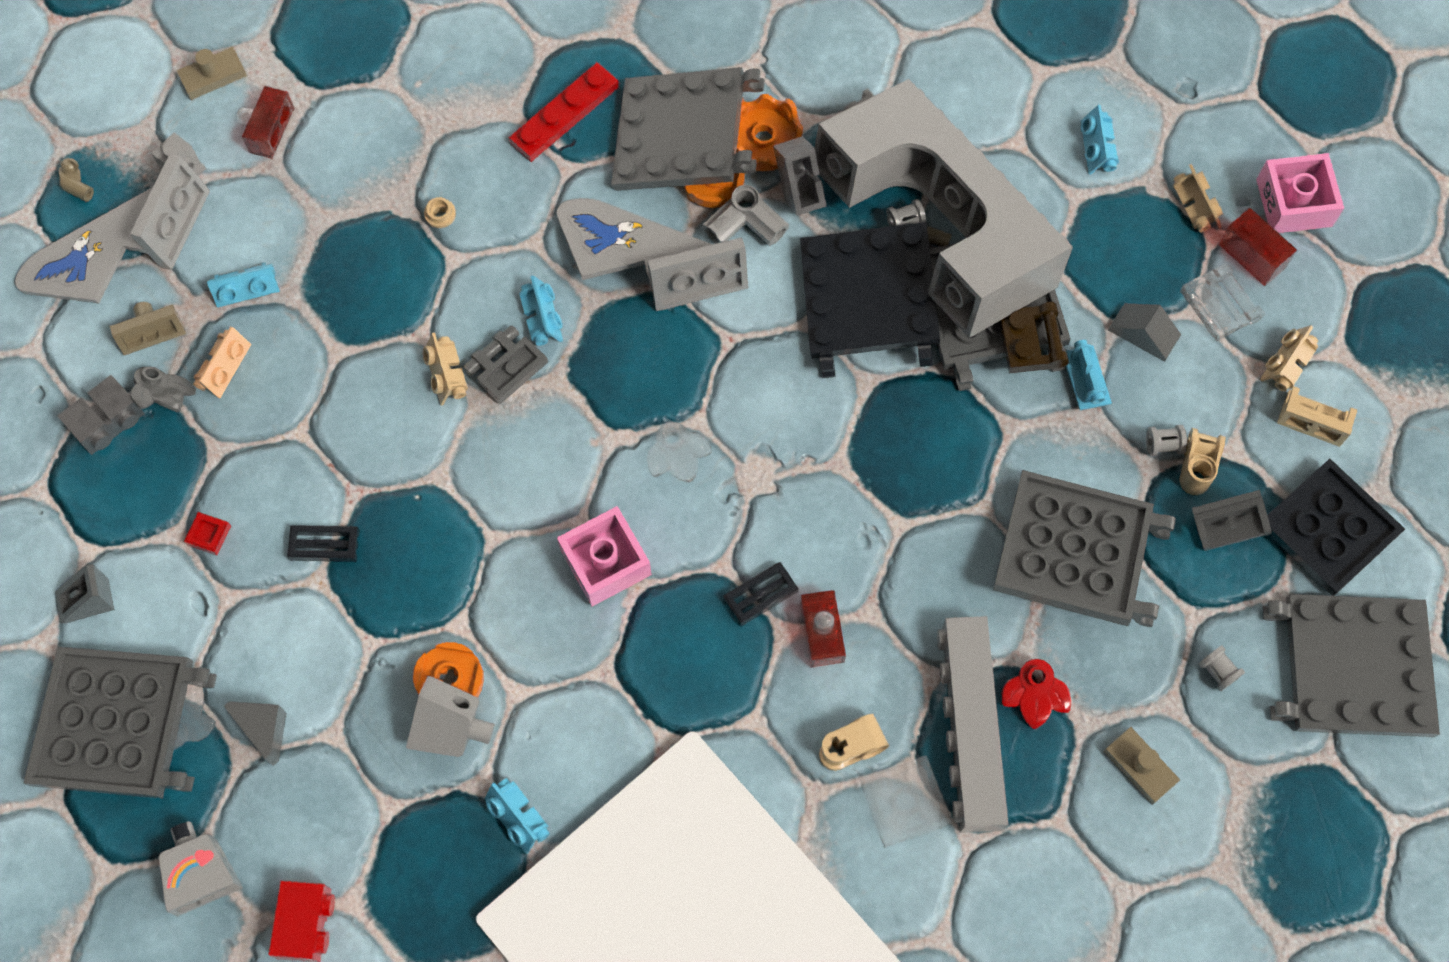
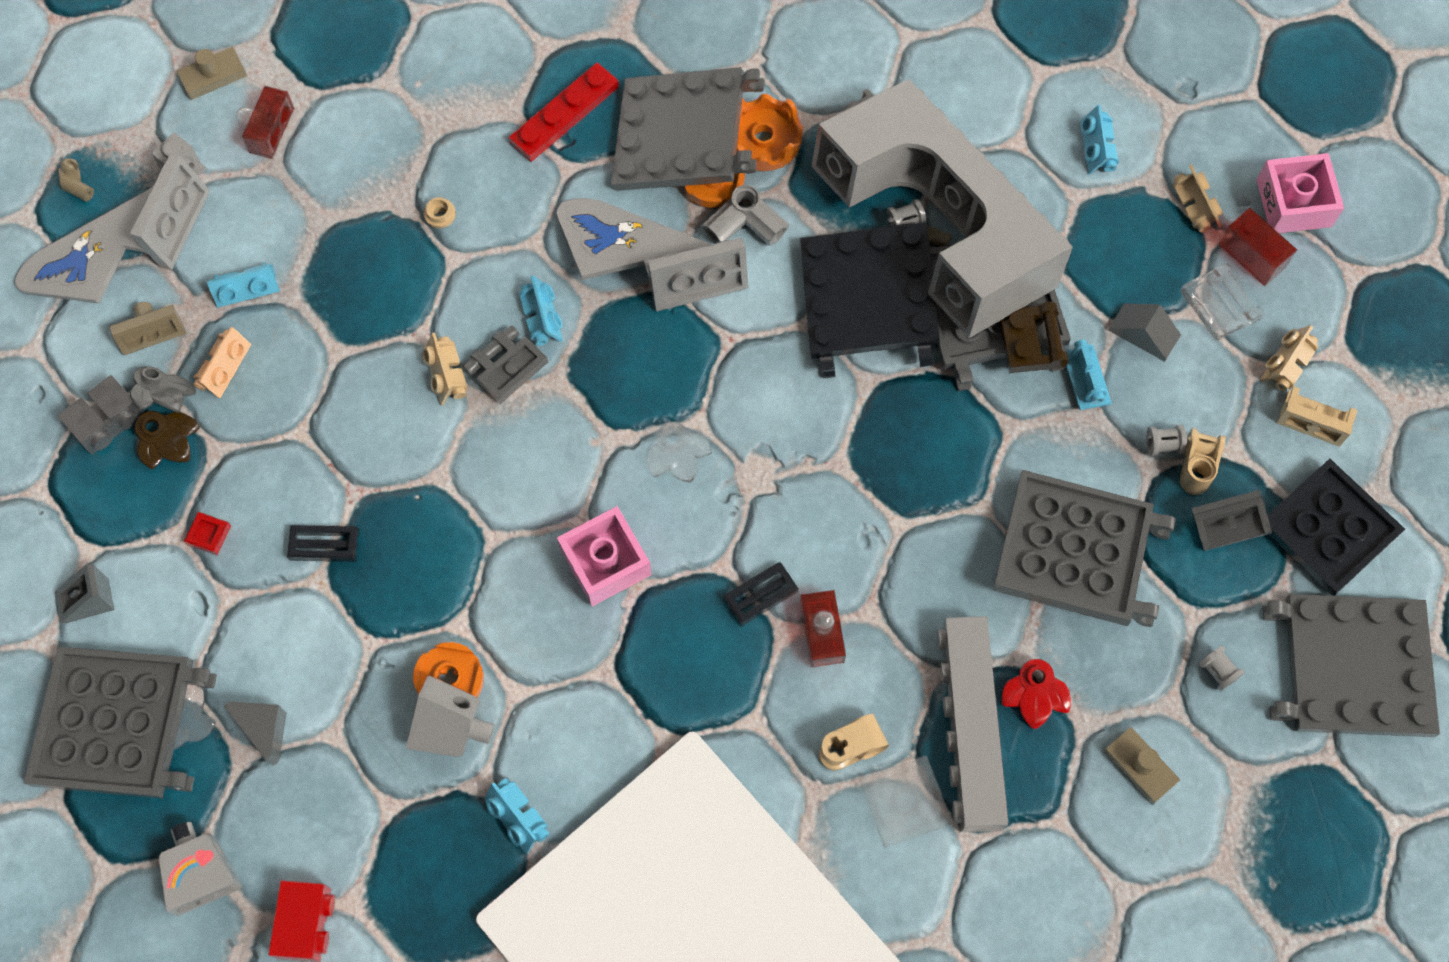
flat silver piece [773,136,826,216] -> none
none -> dark brown plate [135,411,200,470]

